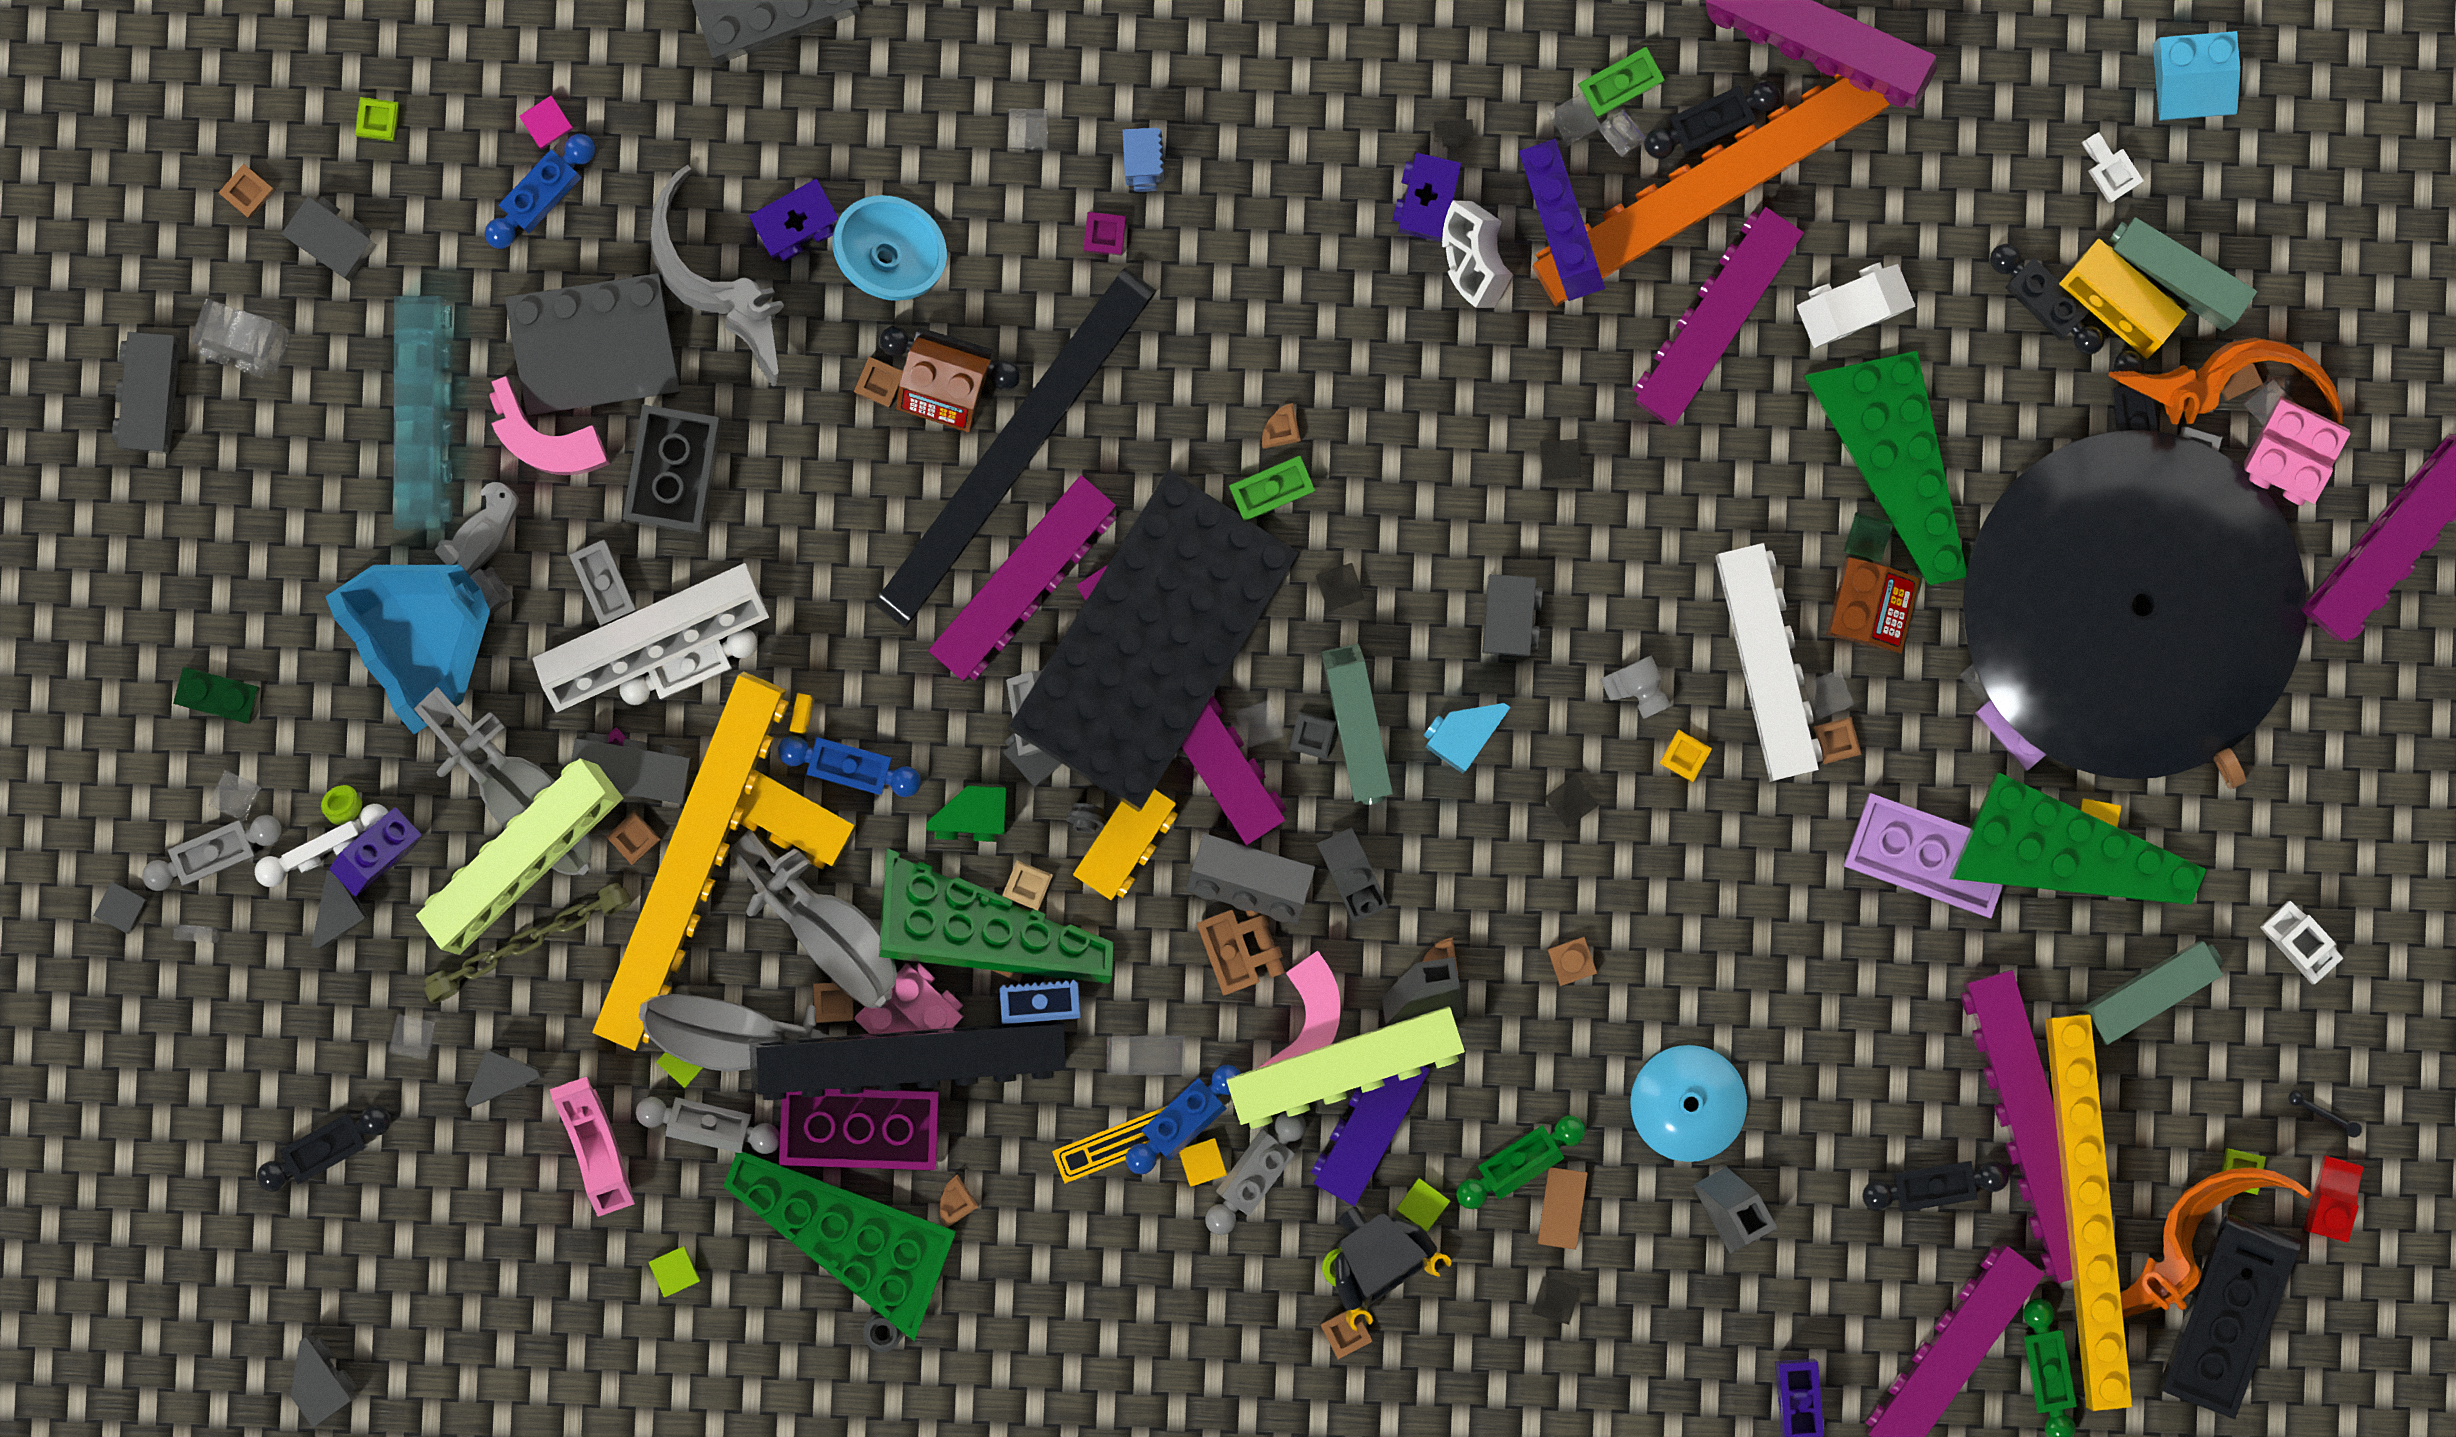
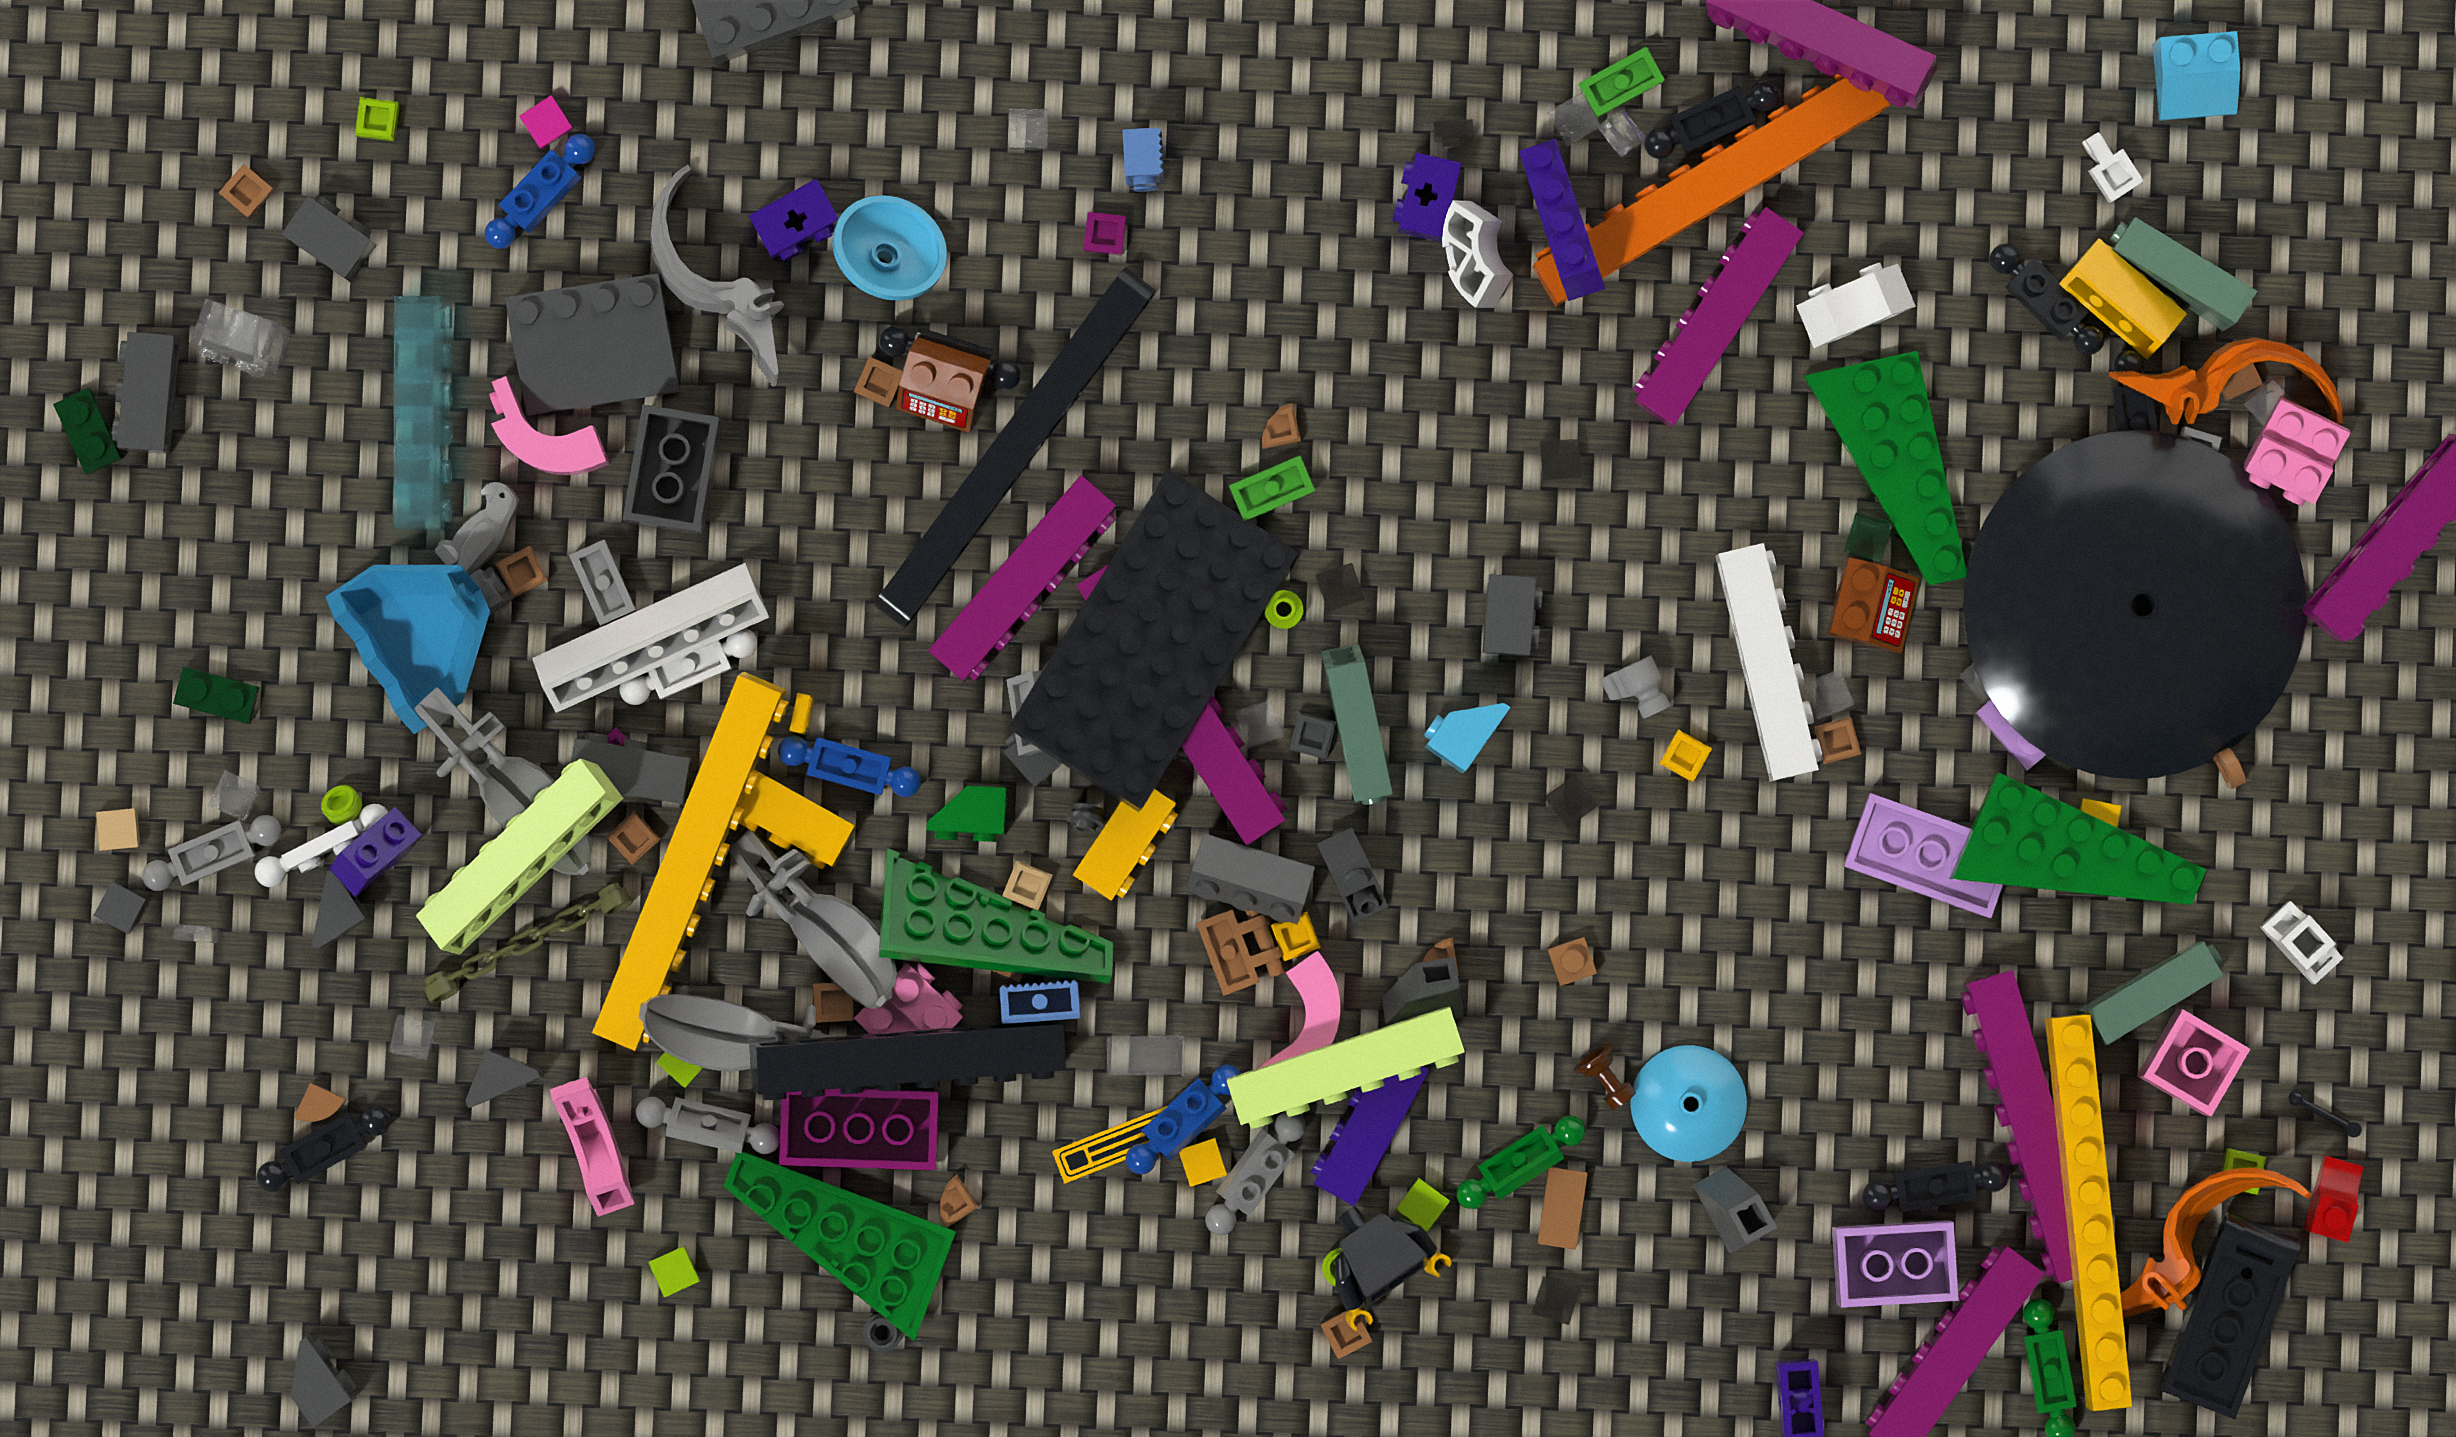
none -> dark green plate [53,388,123,475]
none -> tan tile [96,808,140,851]
none -> medium nougat tile [294,1083,347,1122]
none -> medium nougat tile [495,546,549,598]
none -> lime plate [1265,590,1303,629]
none -> yellow tile [1271,912,1321,961]
none -> reddish brown piece [1573,1043,1636,1110]
none -> lavender brick [1832,1220,1959,1308]
none -> bright pink brick [2137,1009,2250,1116]

